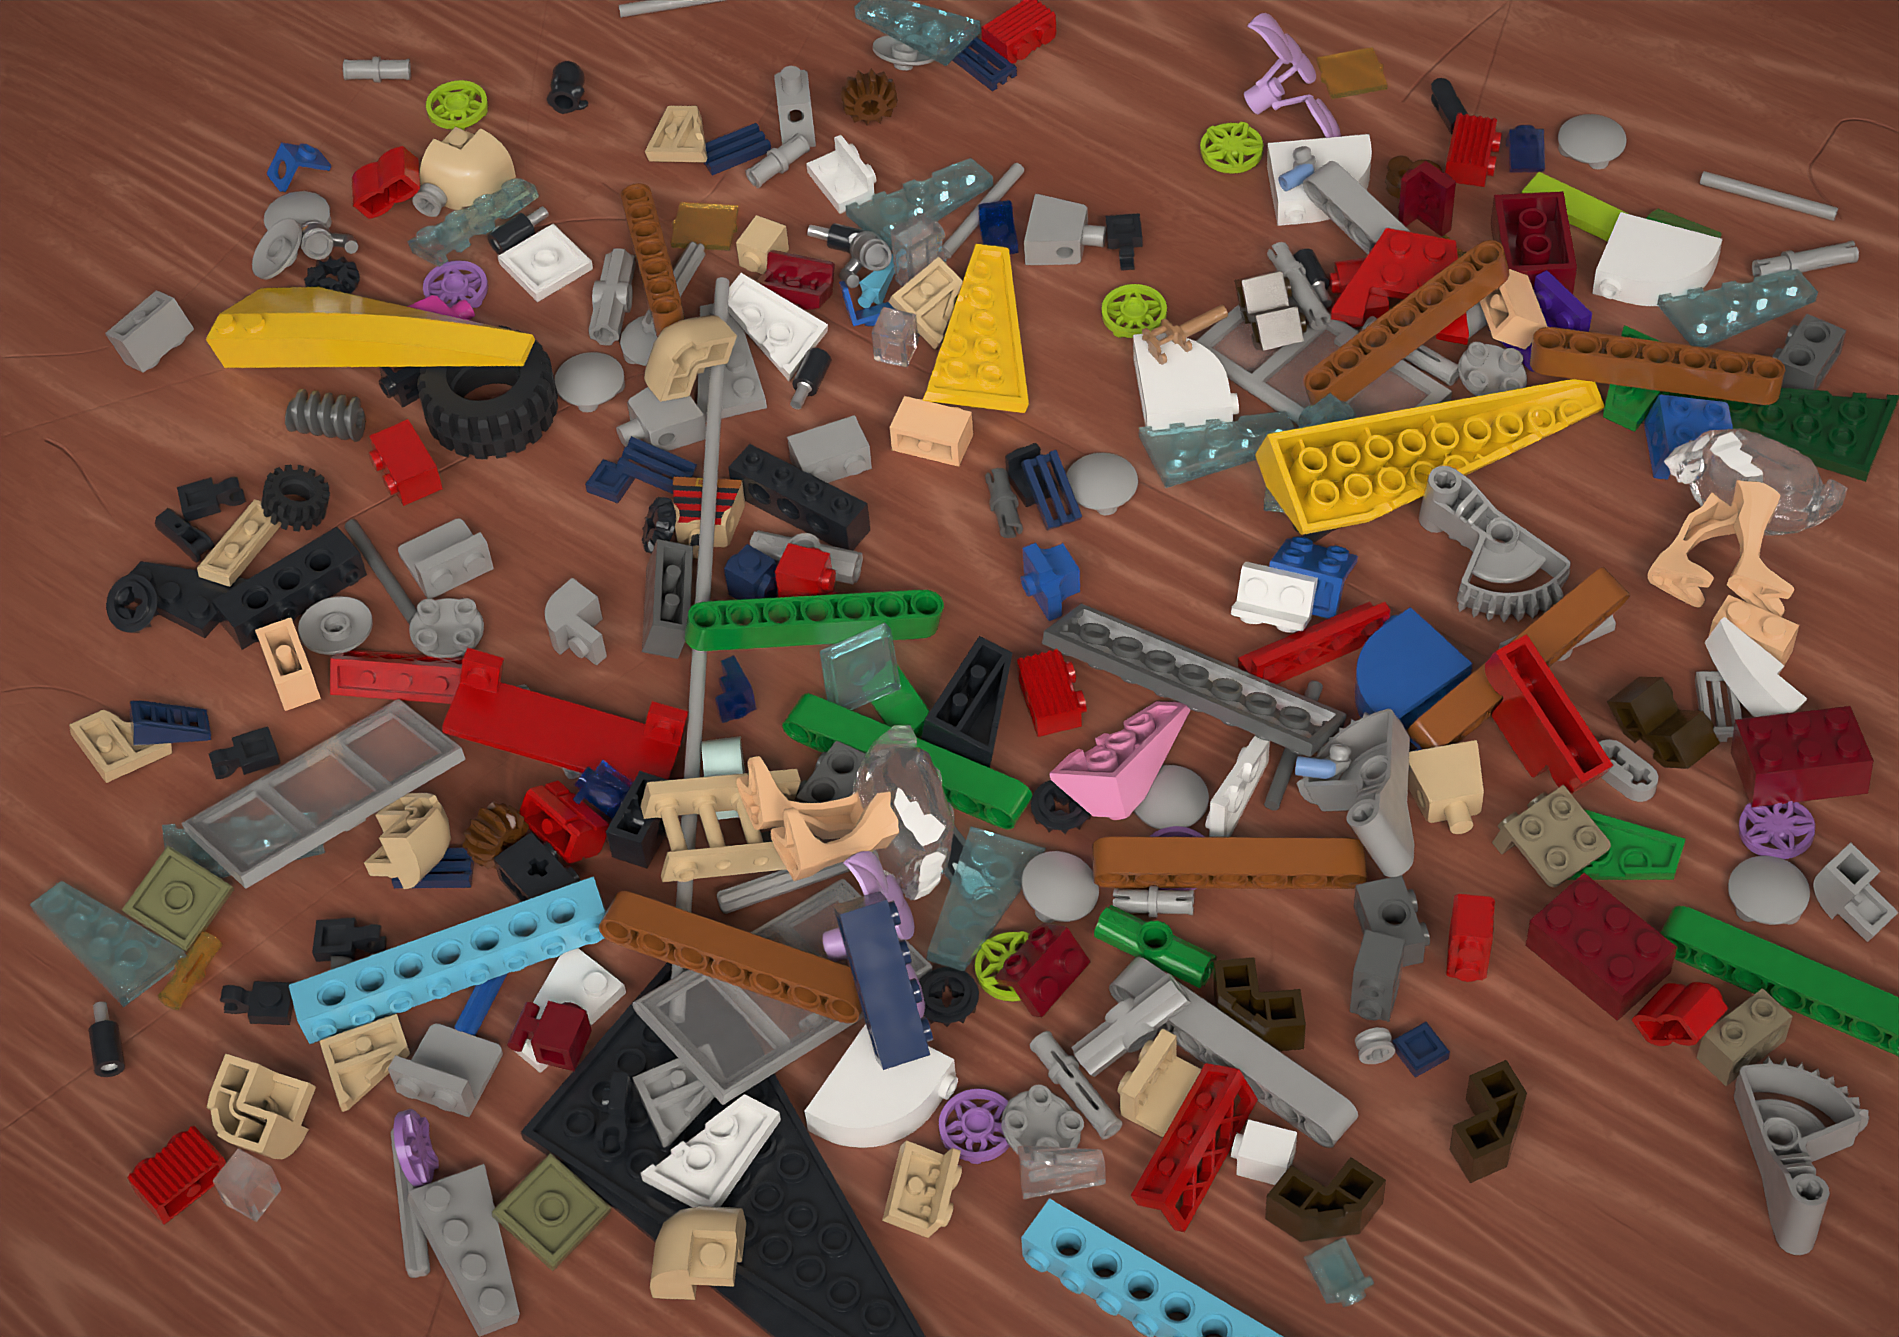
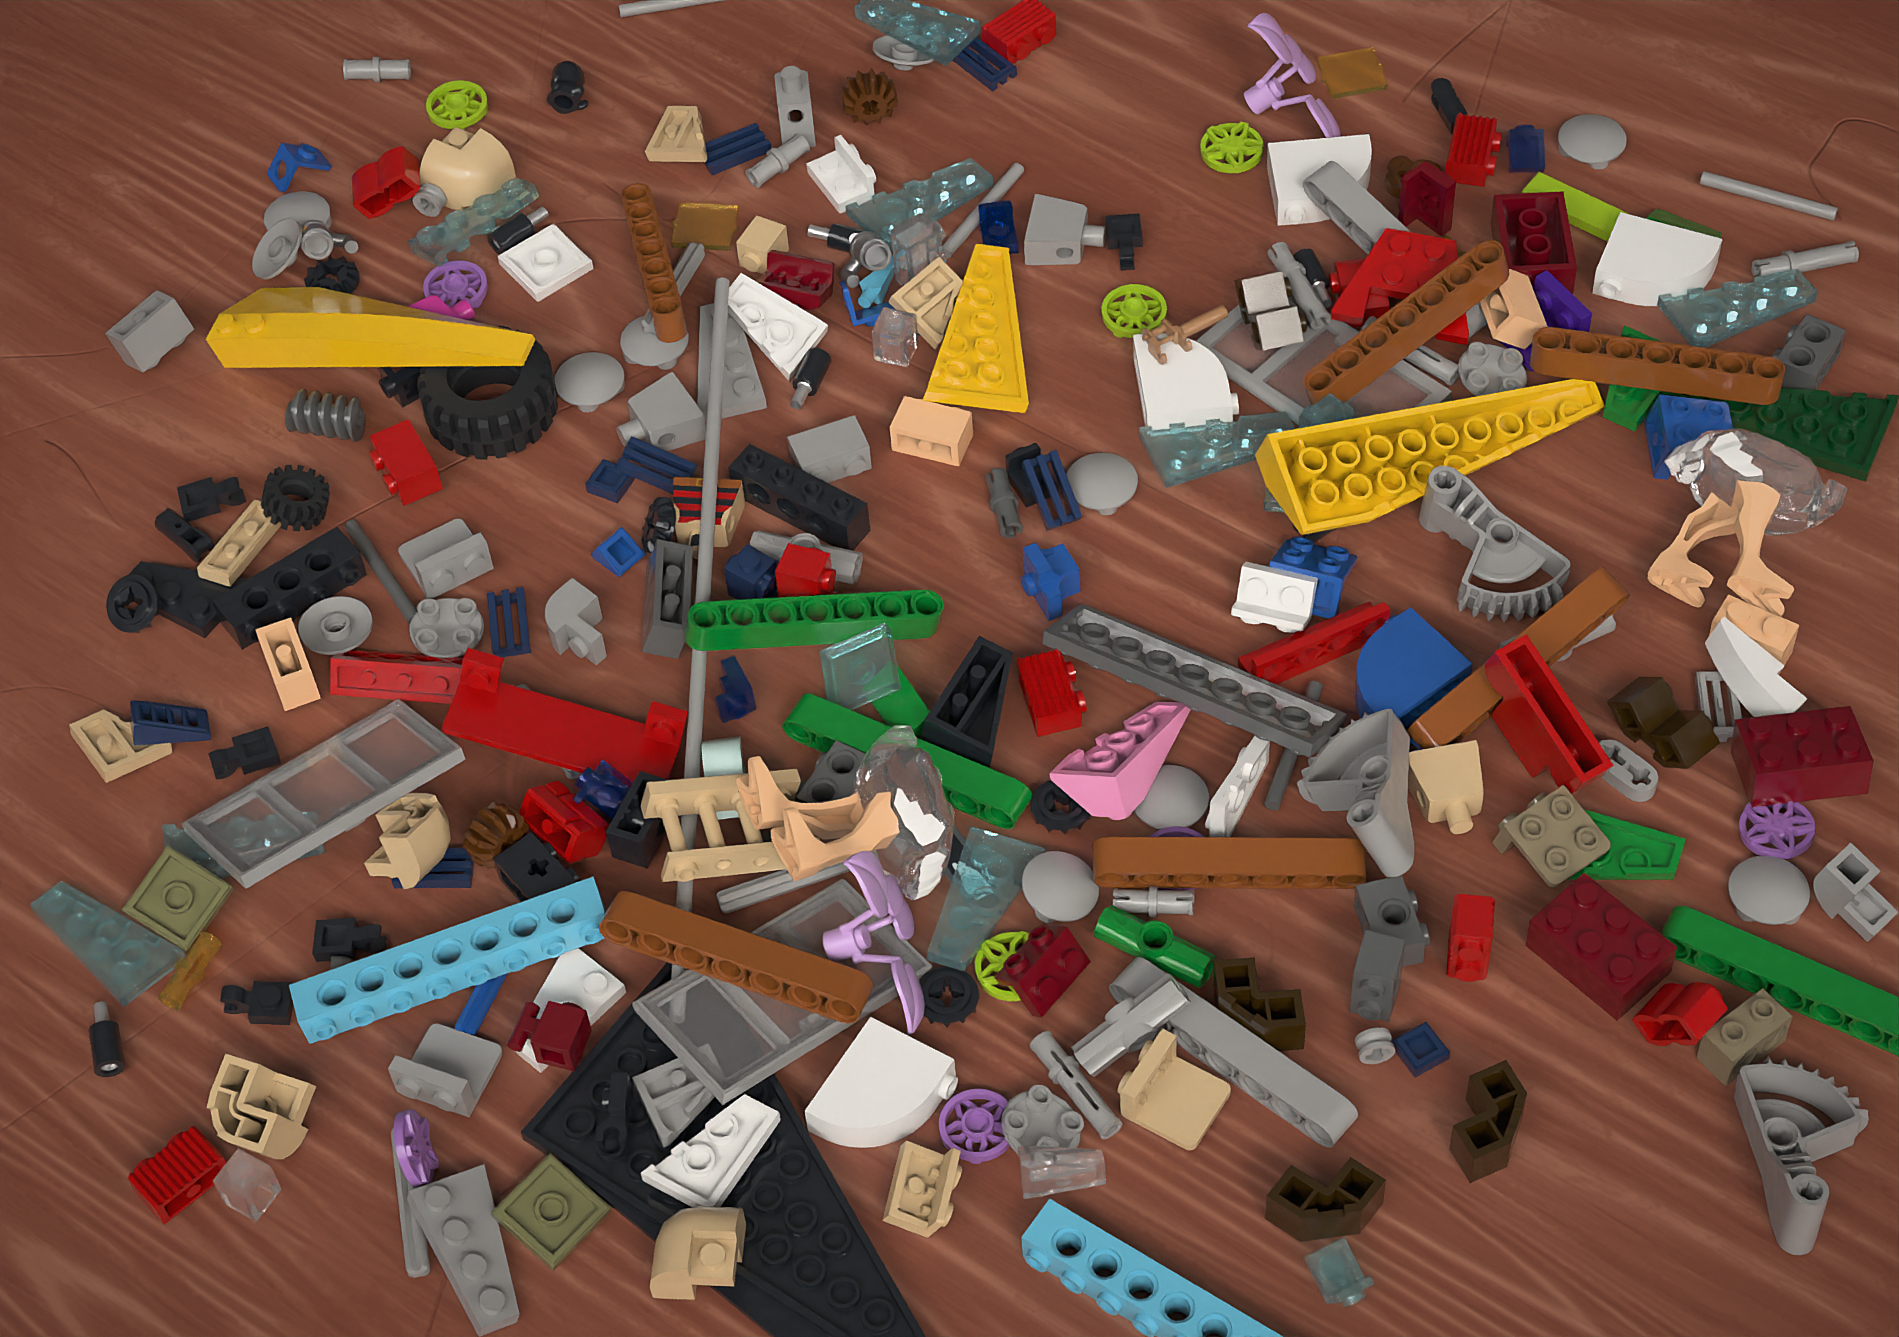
tan wing [319,1014,410,1112] -> none
light grey piece [589,249,636,345] -> none
tan brick [644,315,737,402] -> none
dark blue brick [833,891,933,1070] -> none
red fence [1131,1063,1258,1233] -> none
white brick [1231,1119,1297,1185] -> none
medium blue arm [1278,146,1316,191] -> none
medium blue arm [1295,744,1352,779] -> none
none -> dark blue tile [487,587,531,657]
none -> blue slope [591,527,646,577]

